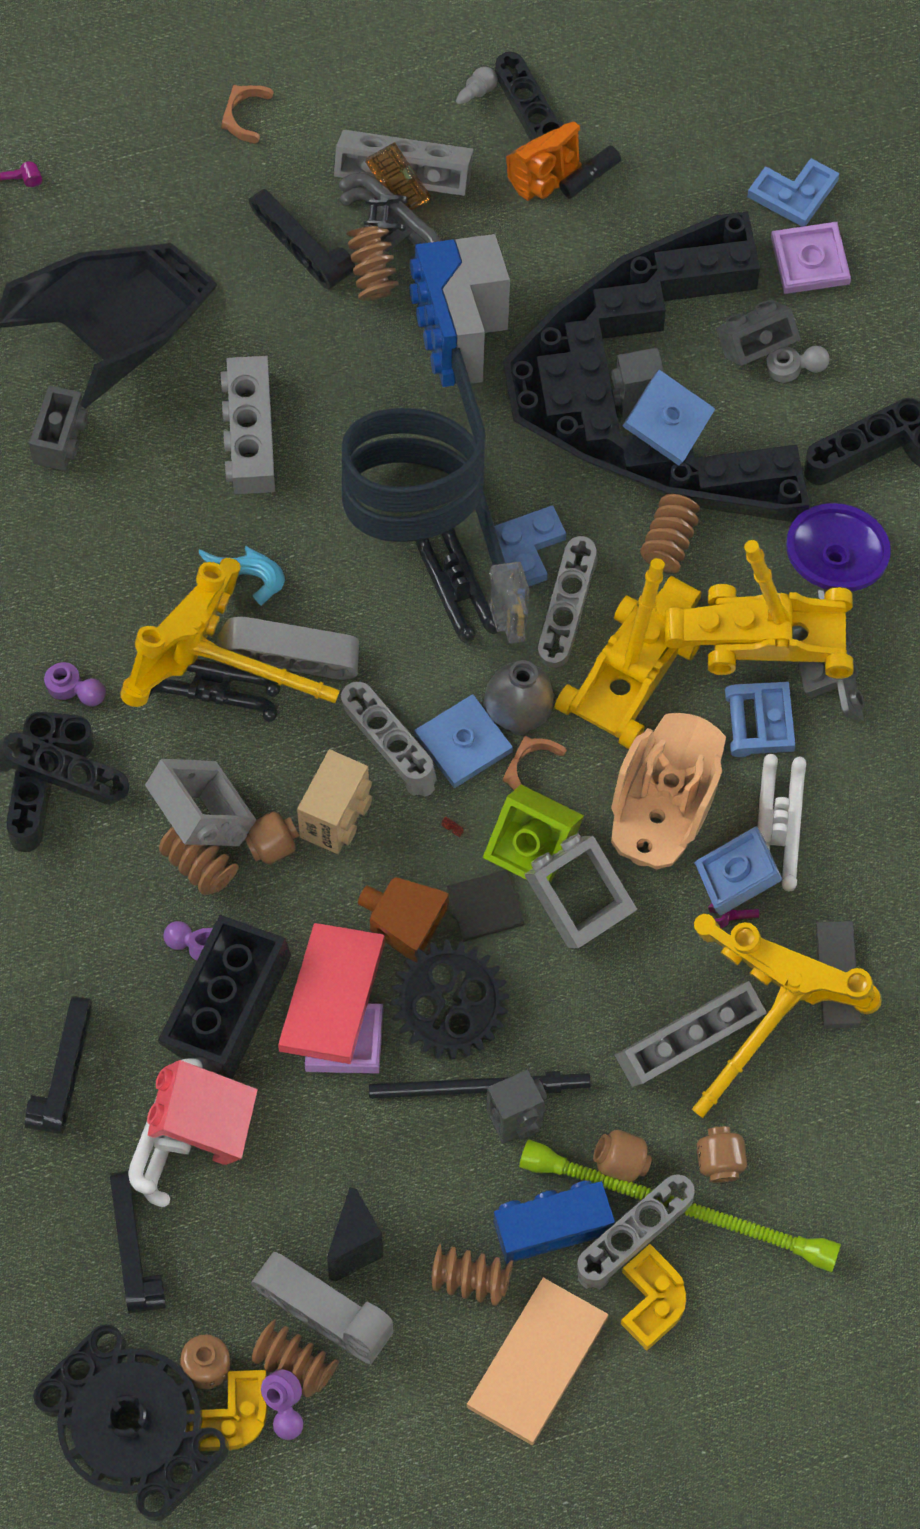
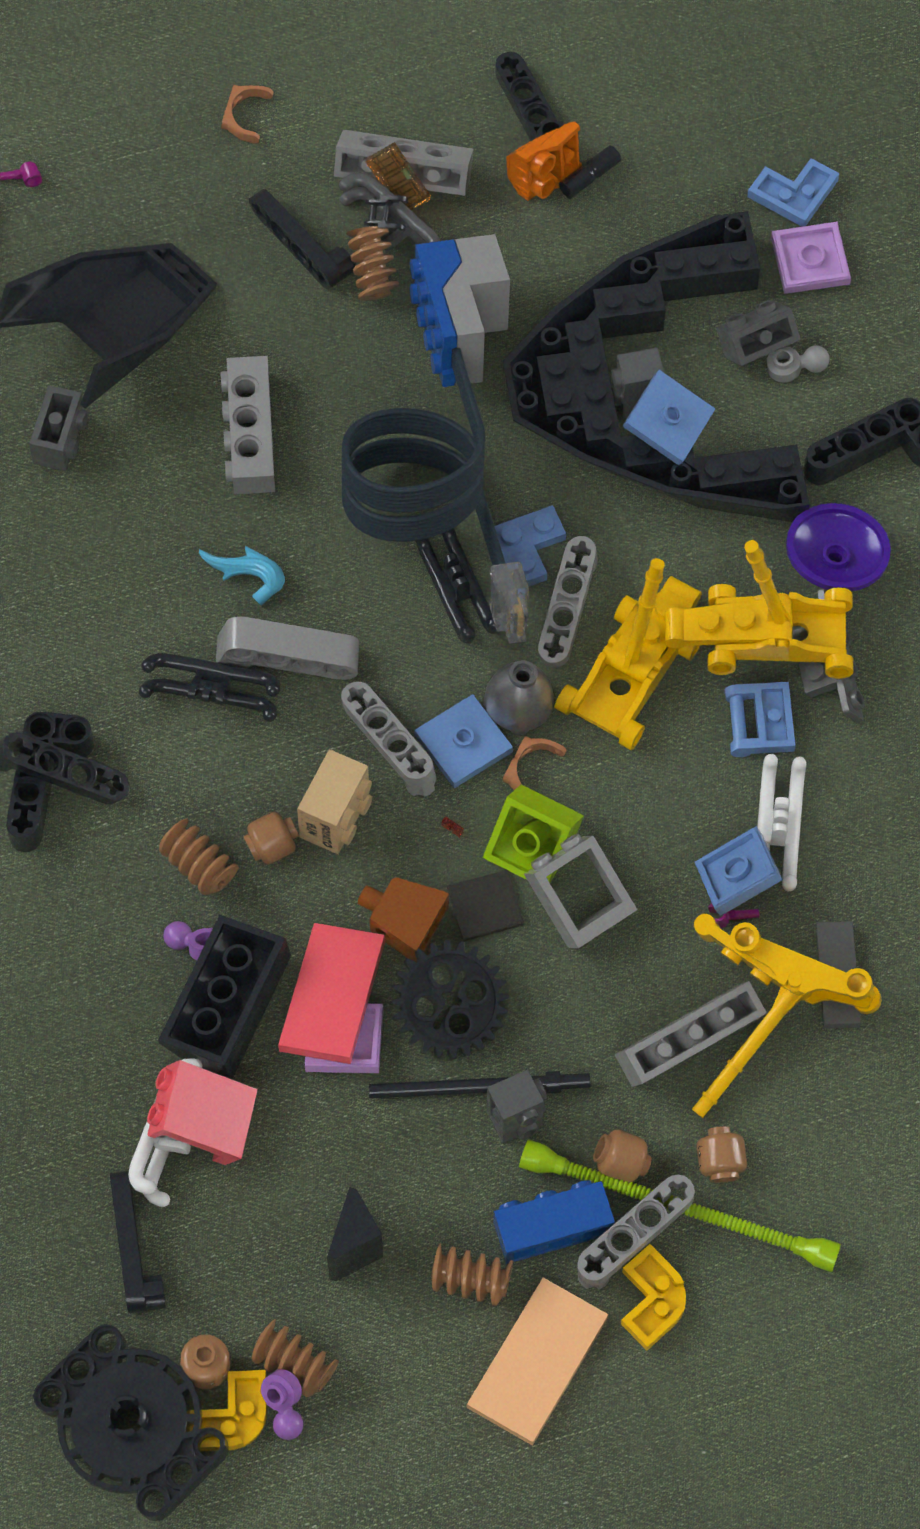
black beam [24,996,92,1134] -> none
medium lavender plate [44,662,106,707] -> none
yellow piece [120,558,340,707] -> none
light grey window [145,759,256,846] -> none
light grey beam [251,1252,393,1364] -> none
light grey bar [456,66,498,104] -> none
light nougat piece [611,713,726,870] -> none
medium nougat piece [640,494,700,573] -> none

